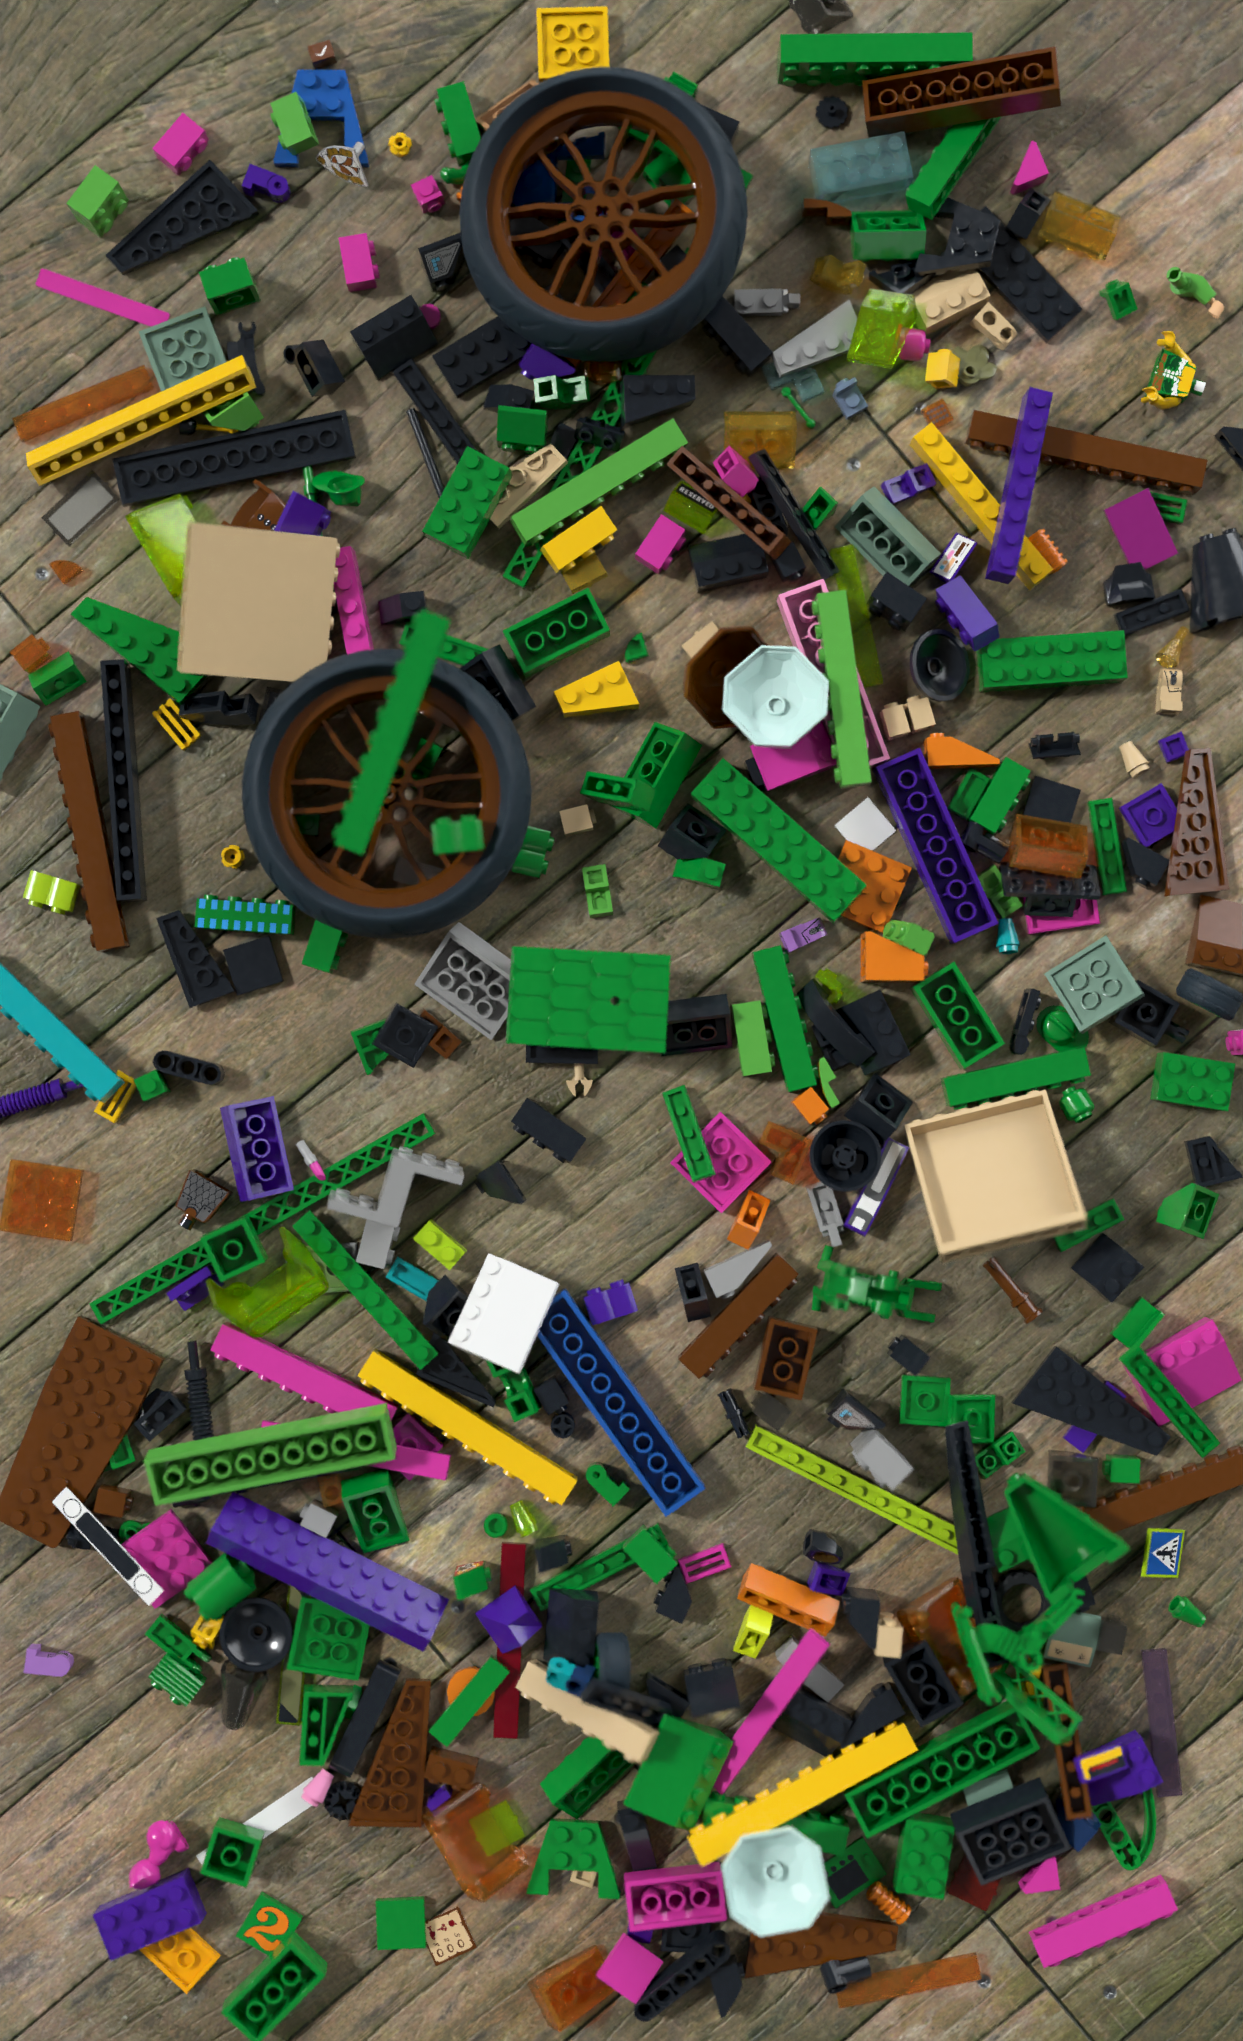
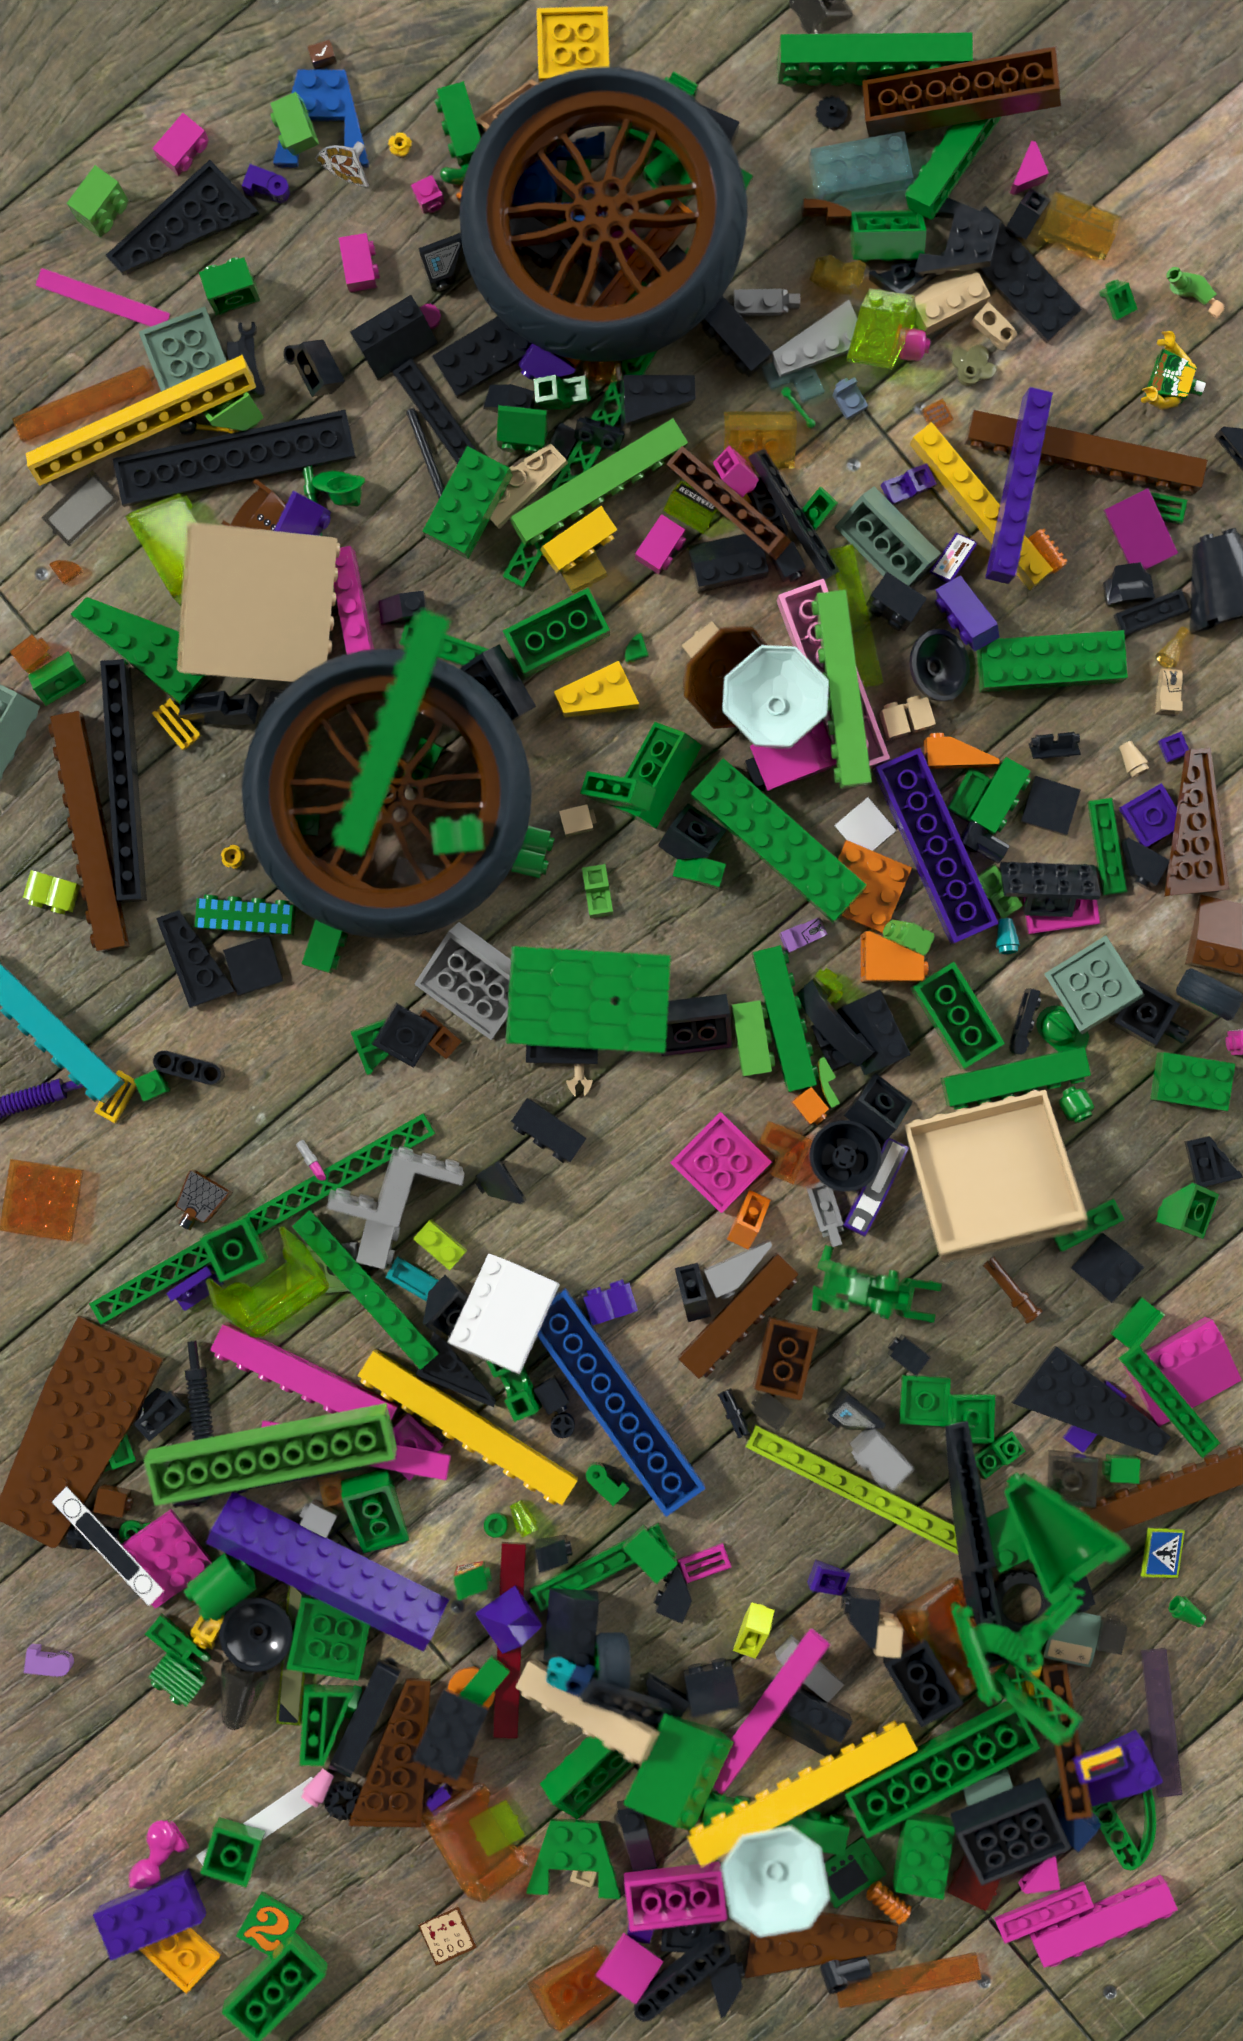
dark purple slope [220,1096,294,1202] -> none
green tile [376,1896,427,1950] -> none
green tile [662,1085,716,1183] -> none
orange brick [737,1563,840,1637] -> none
black rock [803,1529,843,1564] -> none
black slope [840,1682,905,1749] -> none
yellow brick [925,349,960,389] -> none
clear orange brick [1009,814,1088,879] -> none
none -> black brick [413,1688,489,1780]
none -> dark pink plate [994,1881,1094,1944]

